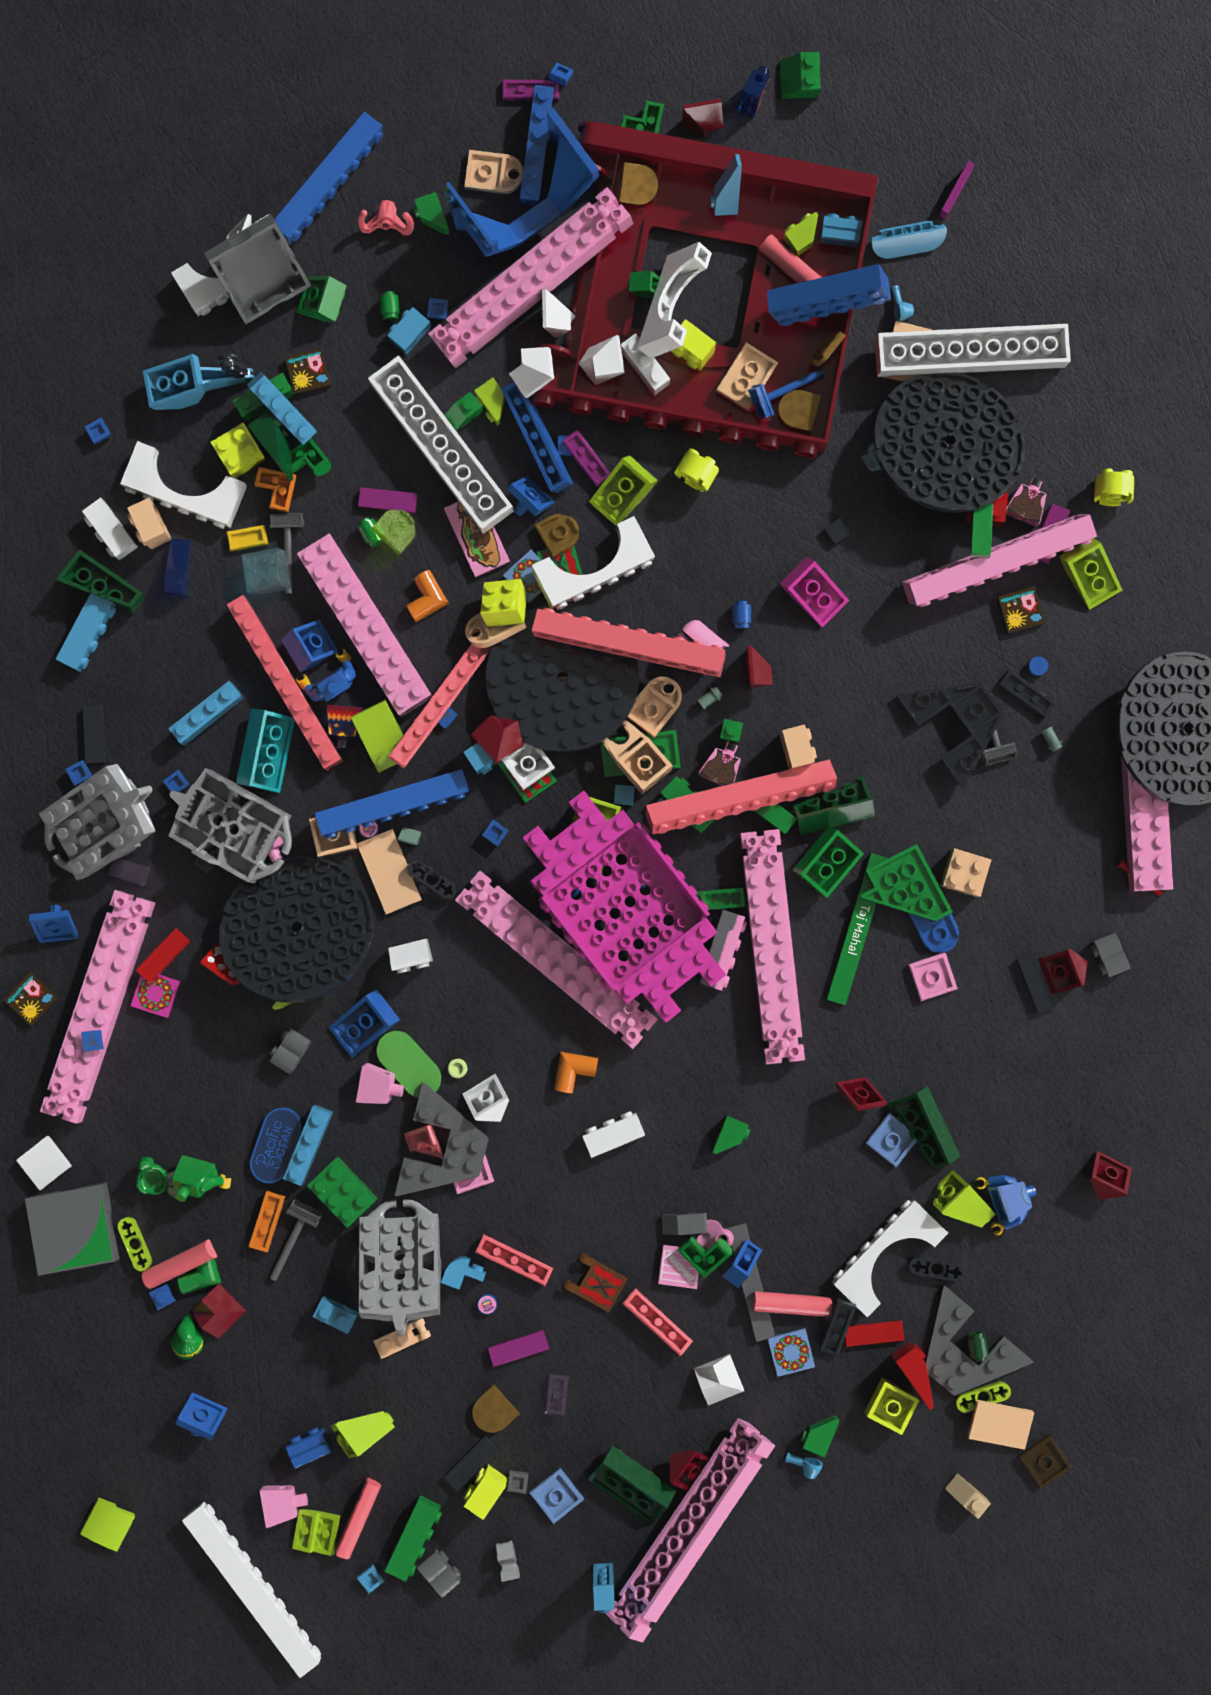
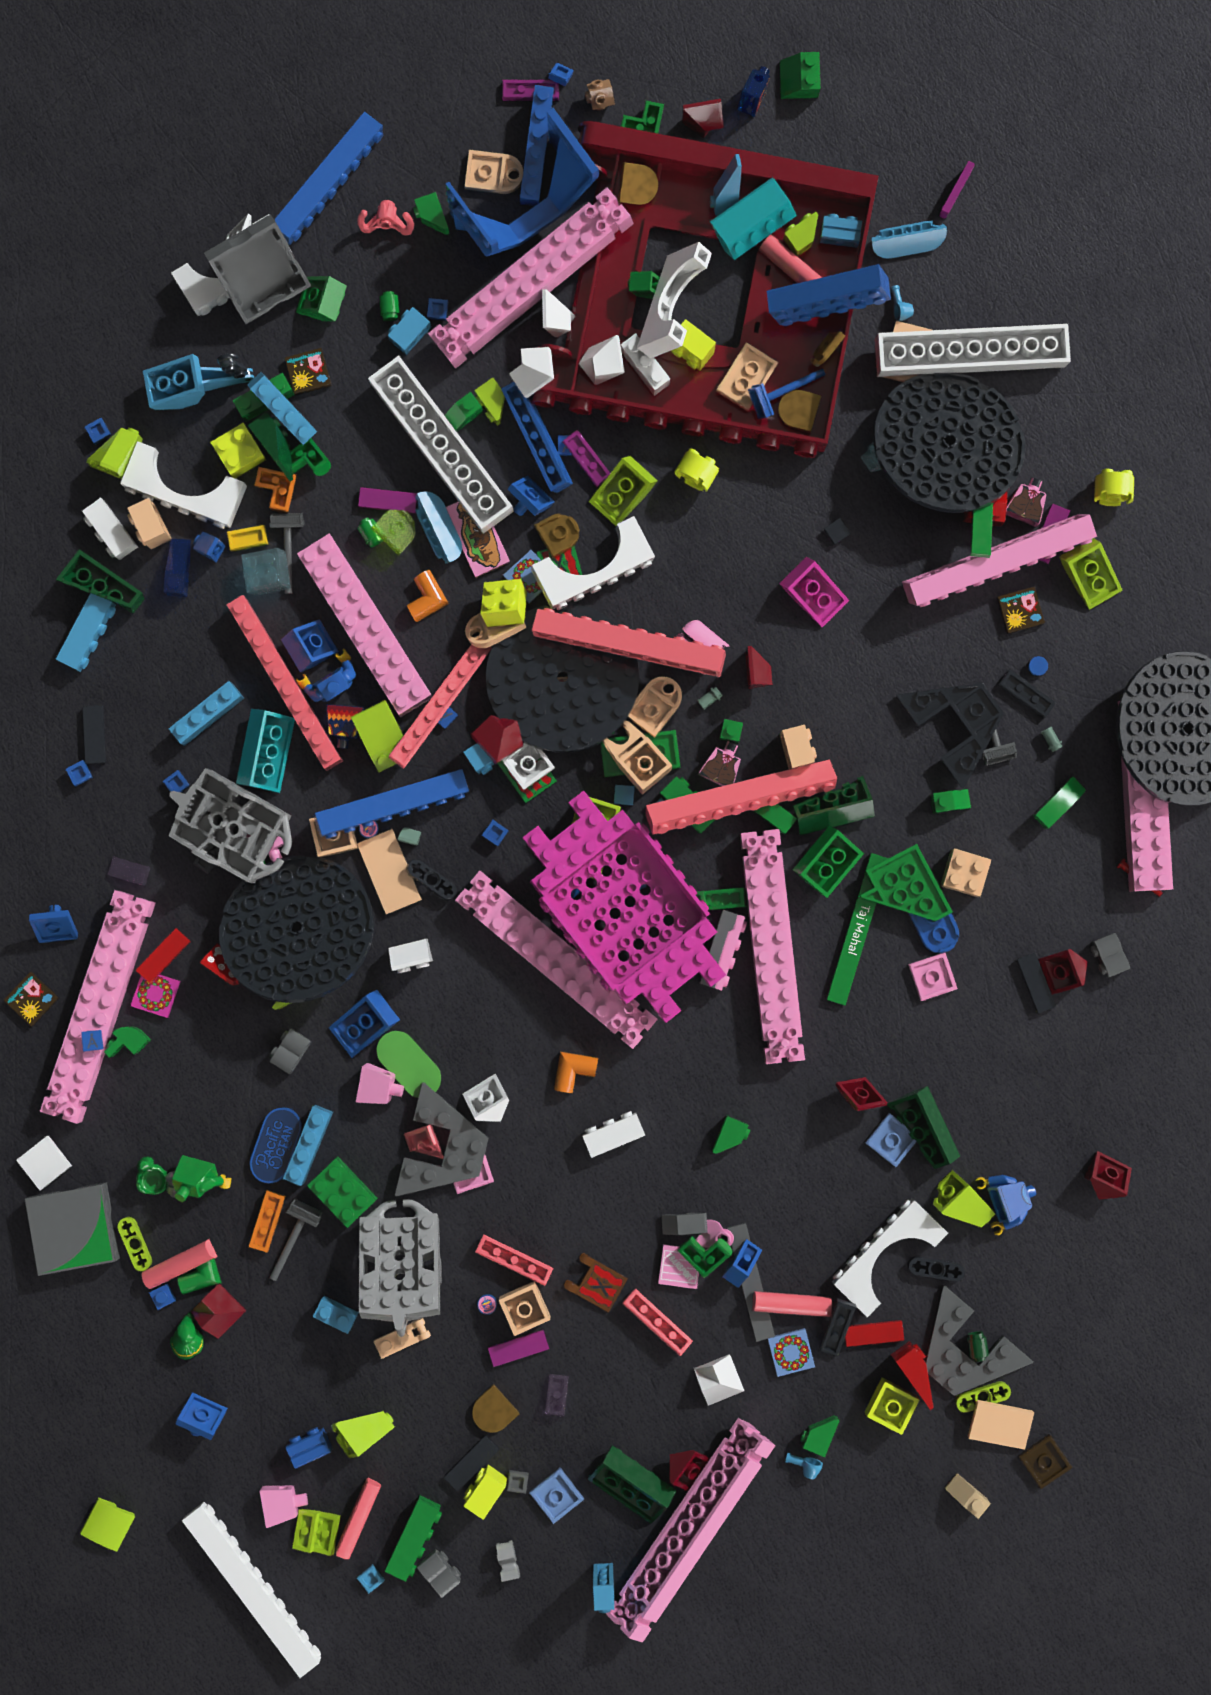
light grey piece [39,764,155,880] -> none
dark azure brick [441,1256,487,1289] -> none
yellowish green tile [448,1059,467,1078] -> none
blue brick [732,601,751,629] -> none
none -> lime slope [86,427,143,479]
none -> green brick [104,1026,151,1057]
none -> blue slope [193,532,226,562]
none -> dark azure brick [415,492,462,563]
none -> light nougat brick [499,1281,551,1336]
none -> medium nougat brick [585,79,615,110]
none -> teal slope [710,177,797,260]
none -> green slope [930,789,971,814]
none -> green slope [1033,777,1086,829]

